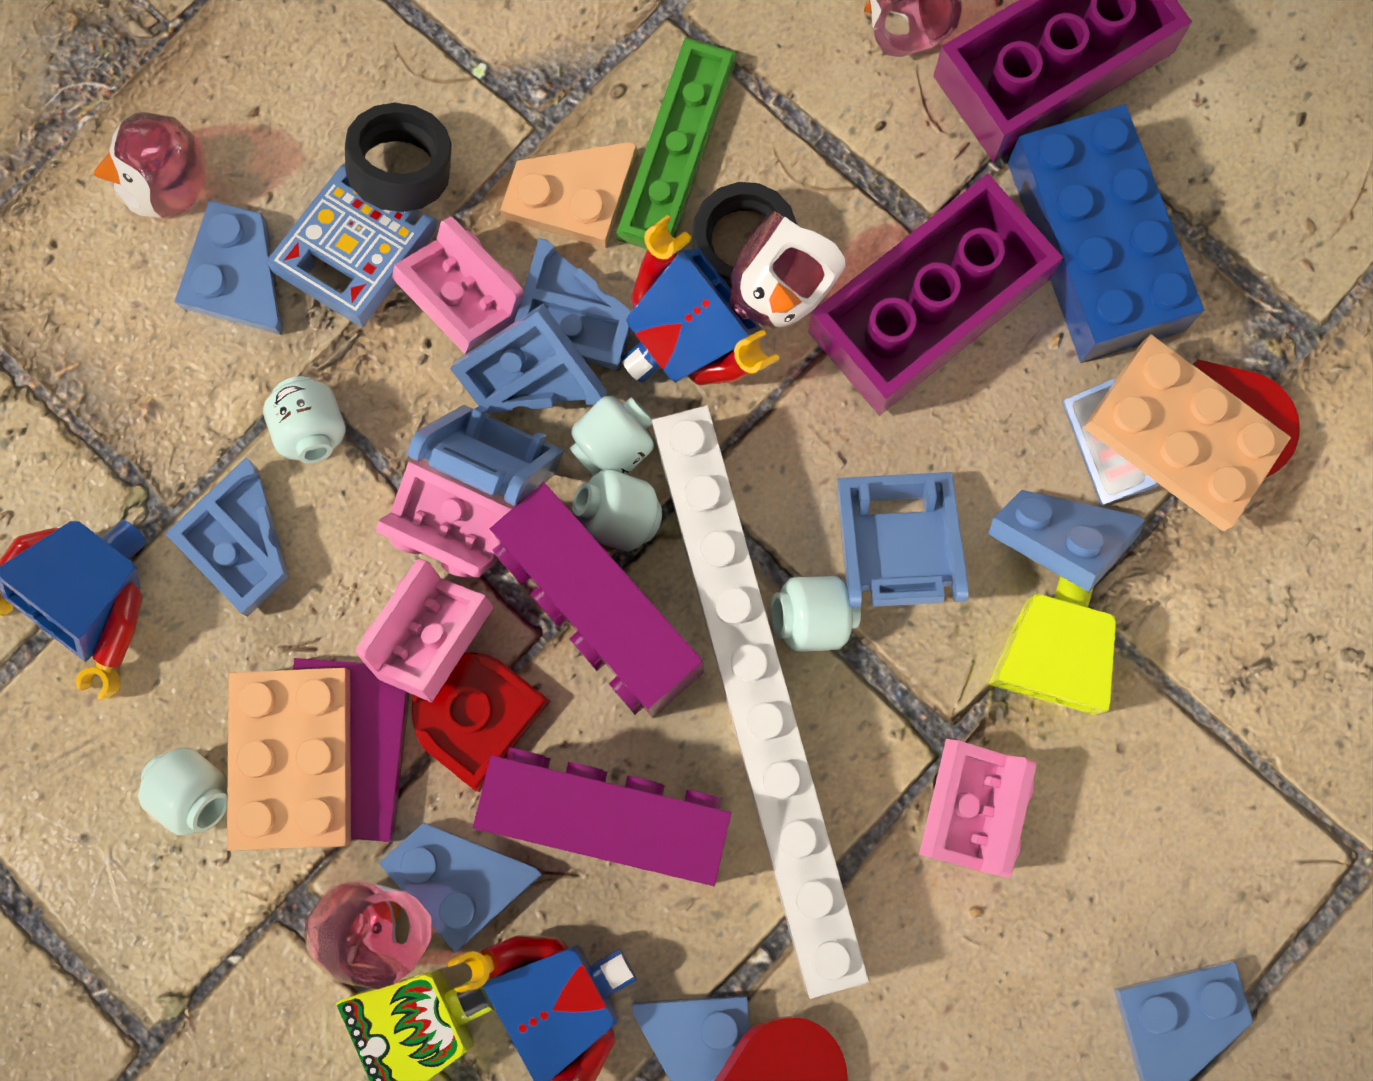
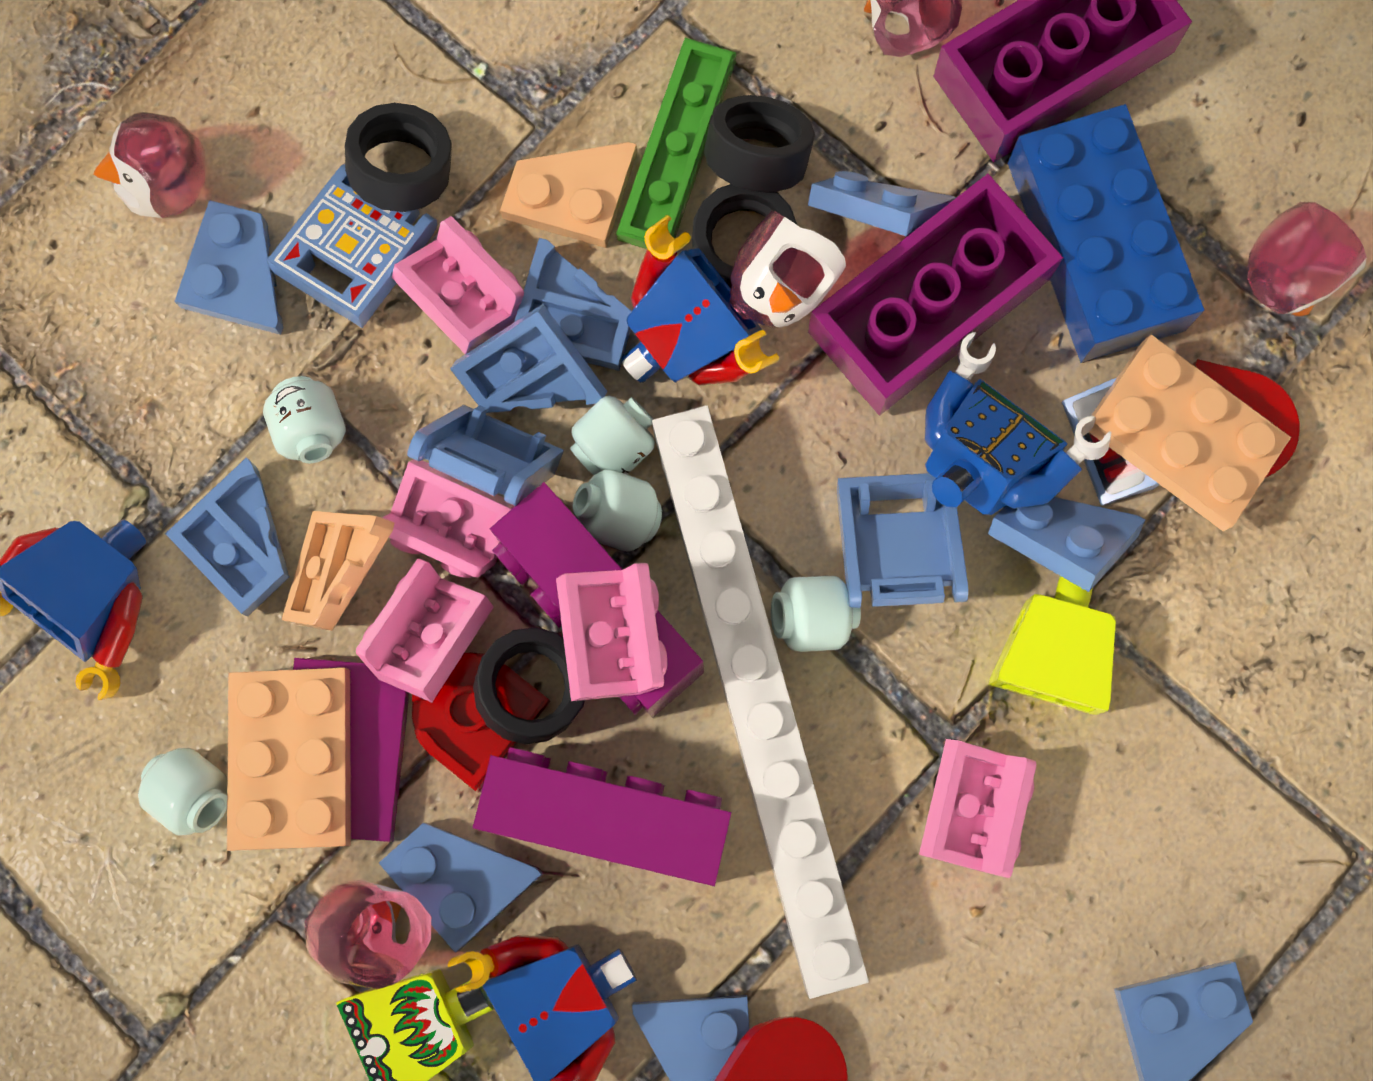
none -> light nougat wing [282,511,395,631]
none -> black tyre [473,627,585,745]
none -> bright pink bracket [556,563,667,701]
none -> black tyre [704,95,815,192]
none -> medium blue wing [808,171,957,236]
none -> blue torso [925,332,1111,515]
none -> clear pink piece [1247,202,1367,316]

